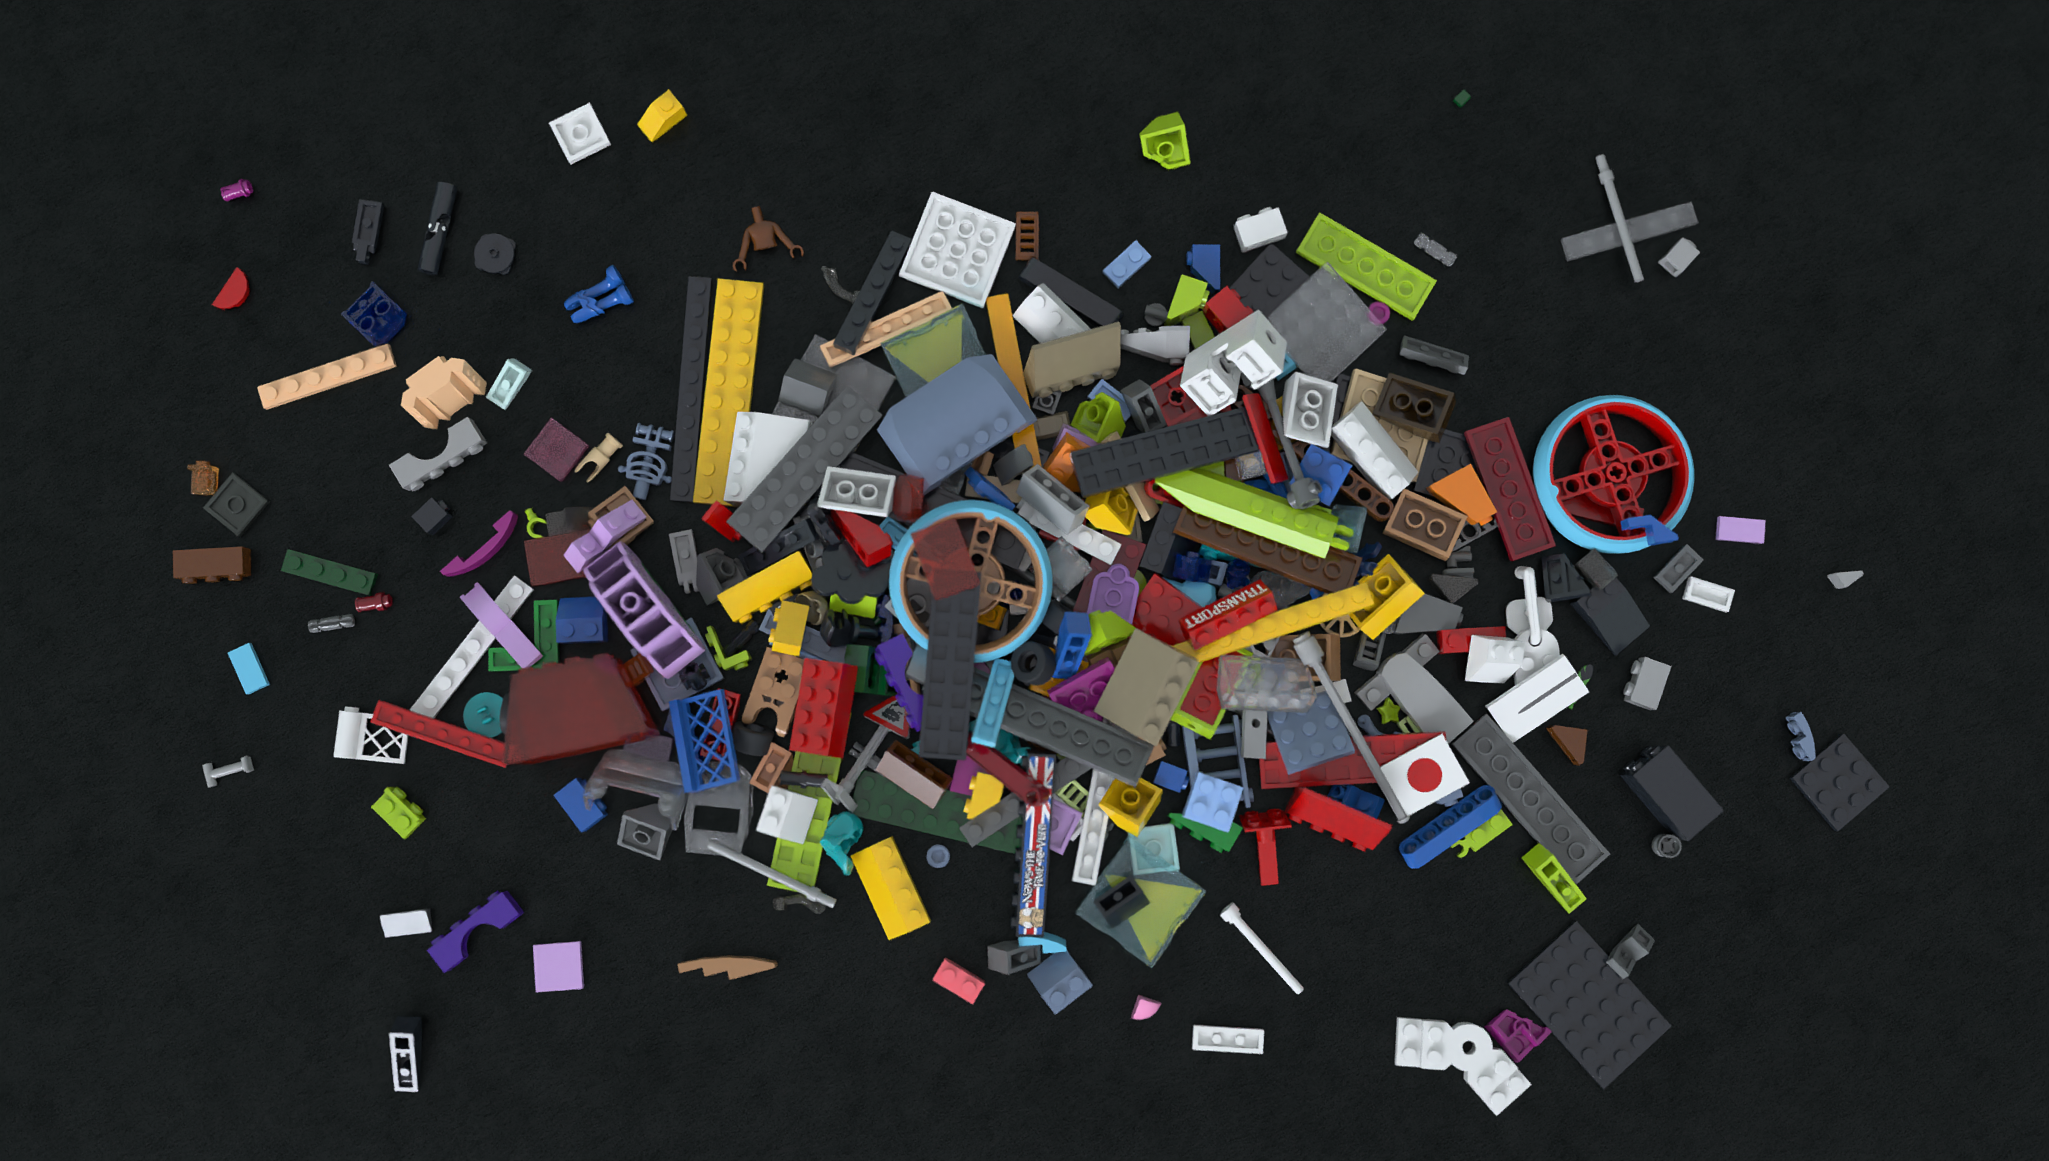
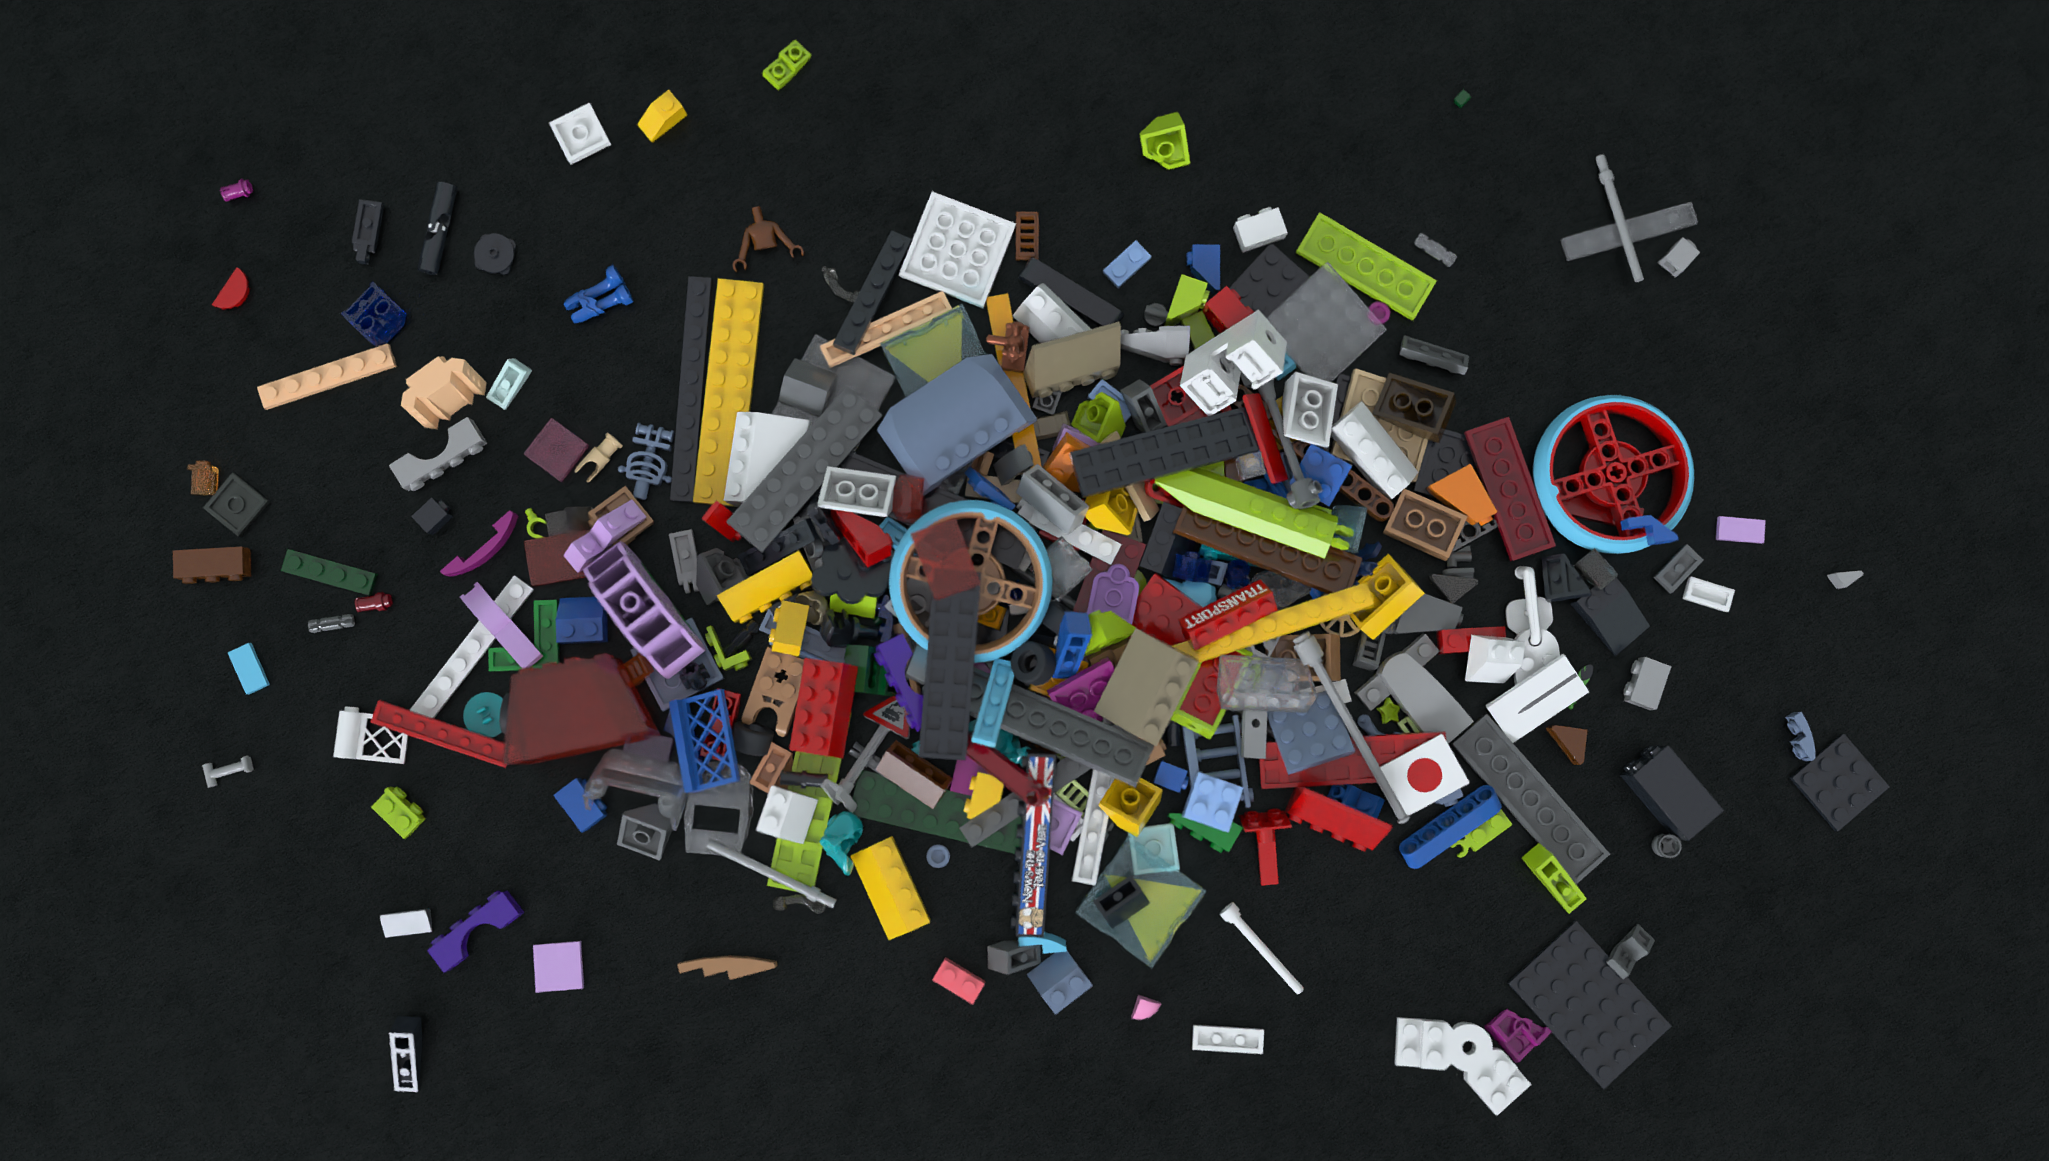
none -> lime slope [763,40,811,90]
none -> copper piece [986,322,1029,373]

